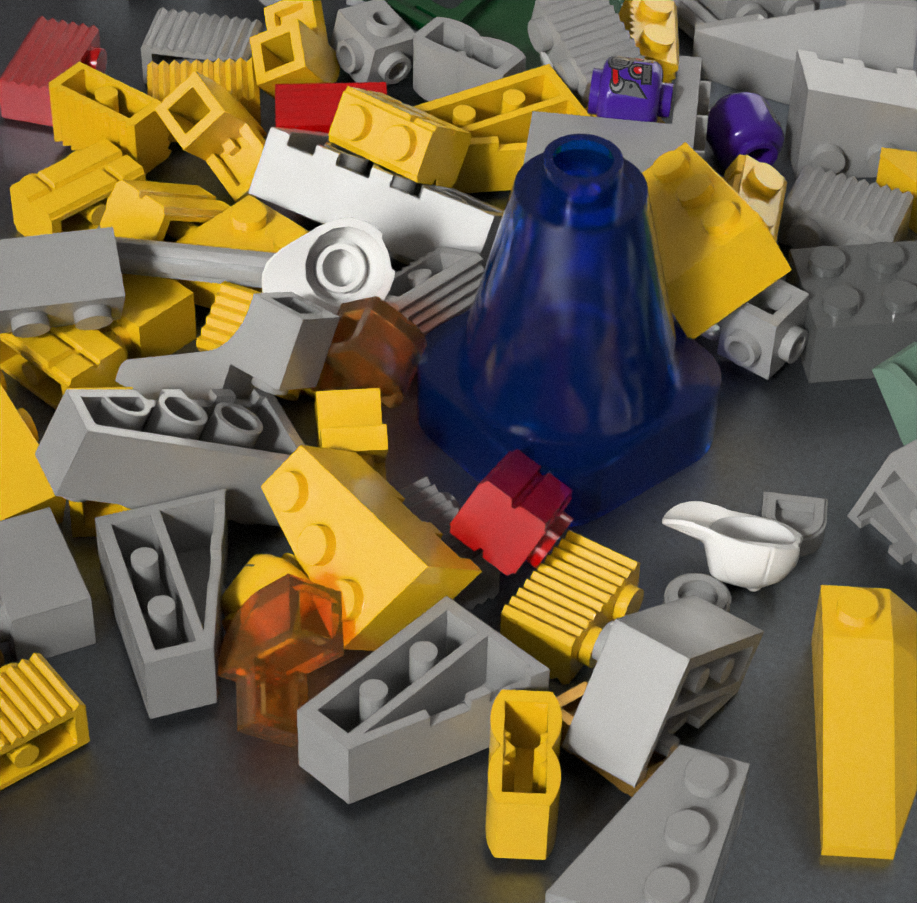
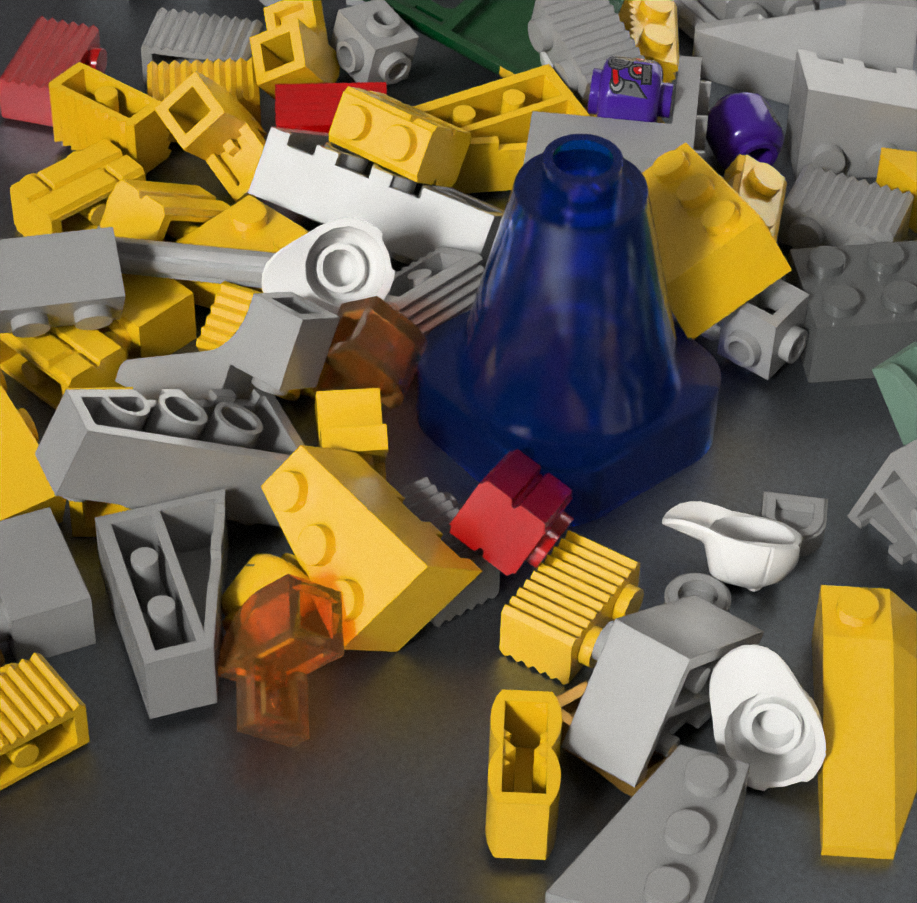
light grey wedge [297,596,550,804] -> none
light grey brick [413,17,526,101] -> none
none -> white piece [709,644,826,791]

